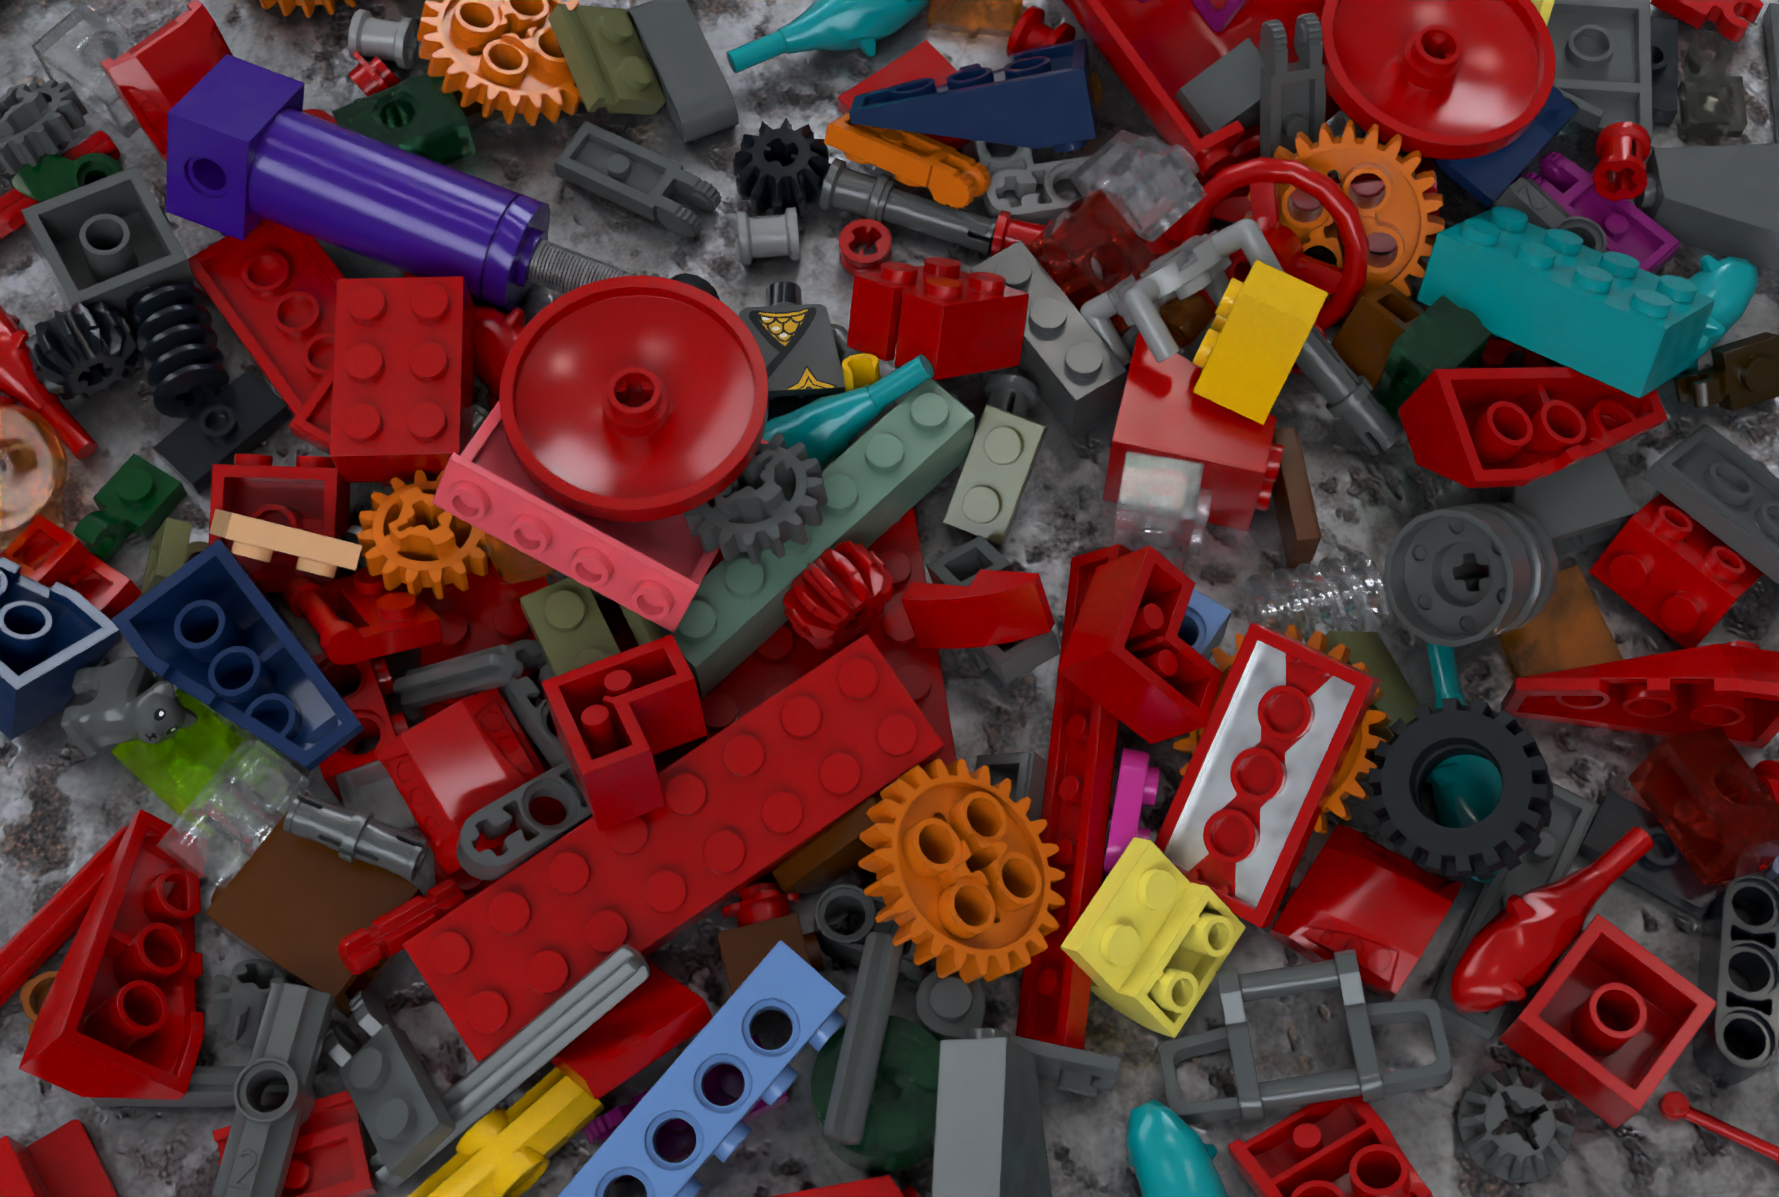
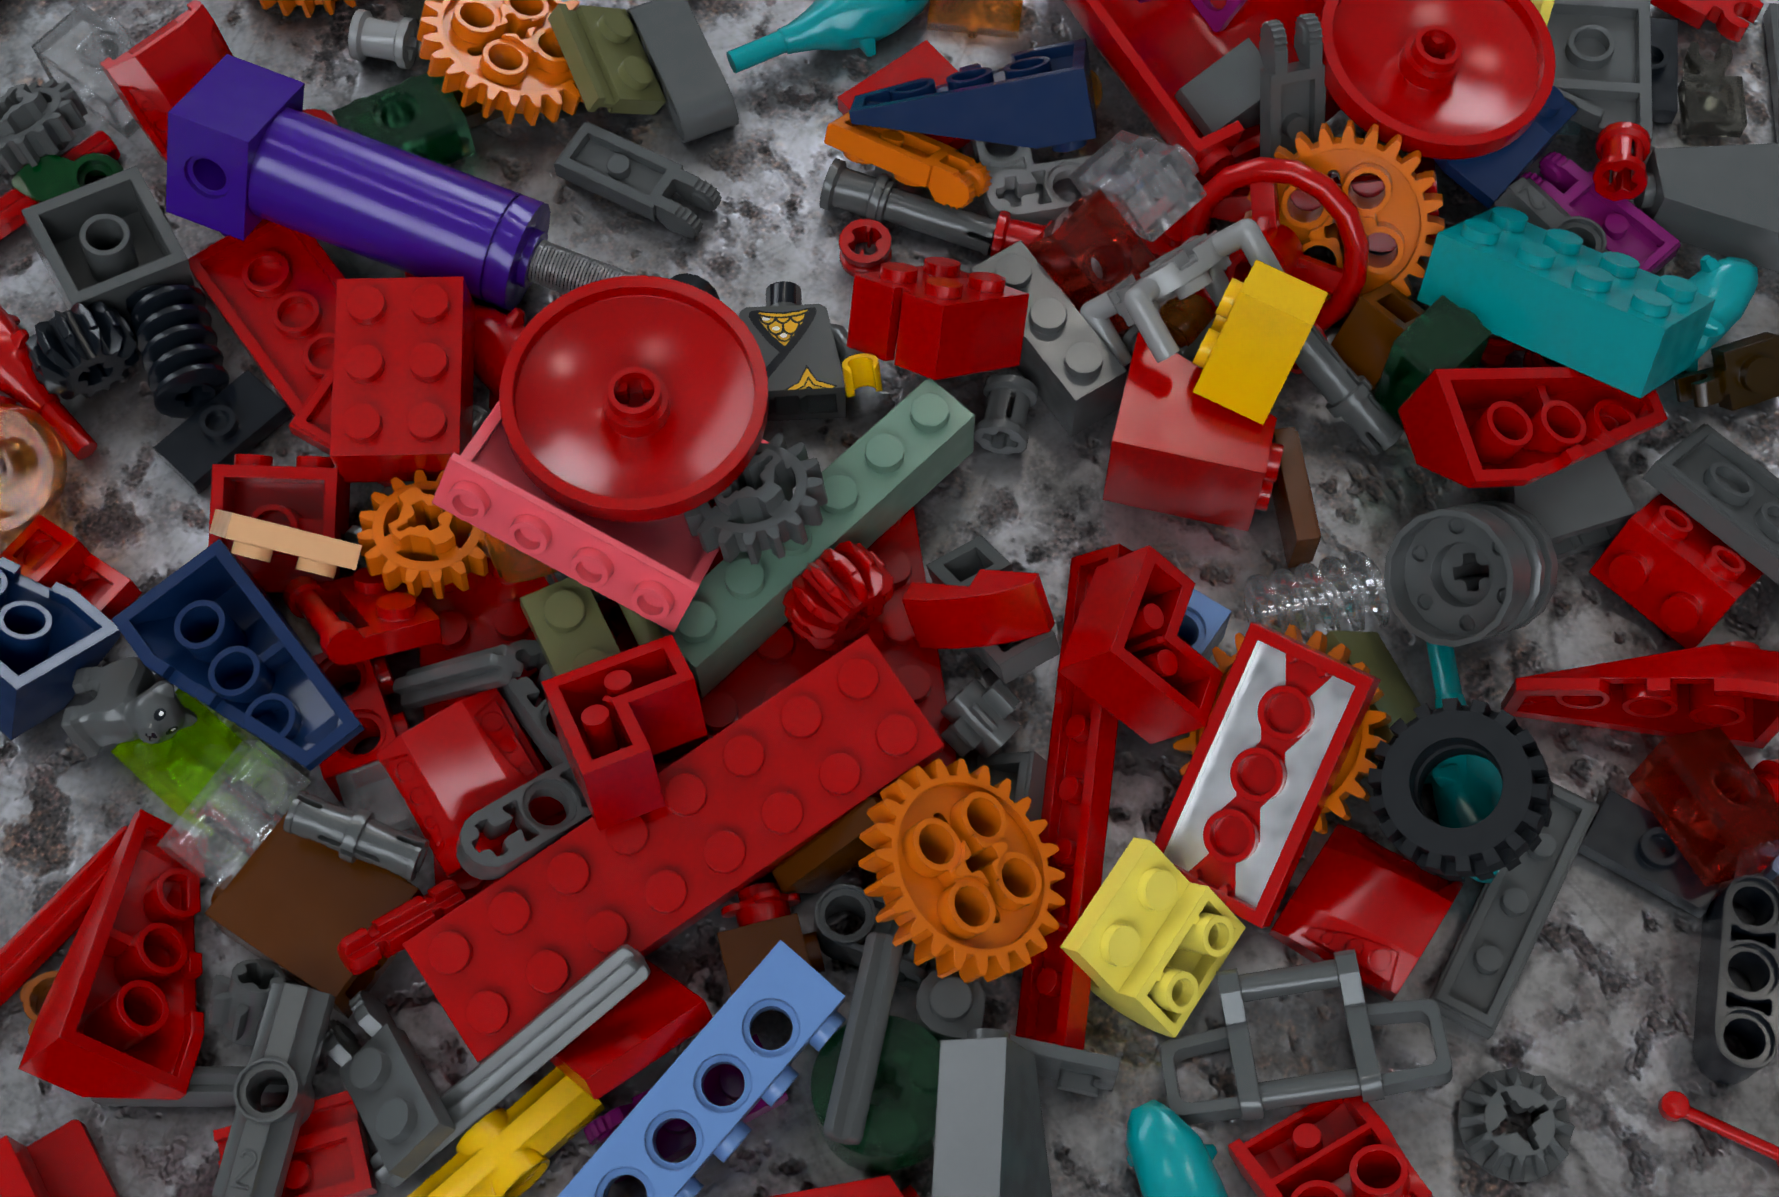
dark green plate [73,453,188,562] -> none
olive tile [140,517,208,597] -> none
red plate [348,50,404,109] -> none
black gear [733,118,831,218] -> none
light grey bush [737,207,801,265] -> none
teal piece [762,354,935,469] -> none
olive plate [943,405,1048,545] -> none
red wheel [1006,5,1076,58] -> none
dark pink plate [1102,748,1160,876] -> none
clear brick [1110,451,1212,572] -> none
red piece [1450,826,1654,1014] -> none
clear orange piece [1496,566,1624,678] -> none
red brick [1499,914,1718,1129] -> none
none -> dark grey gear [940,678,1021,759]

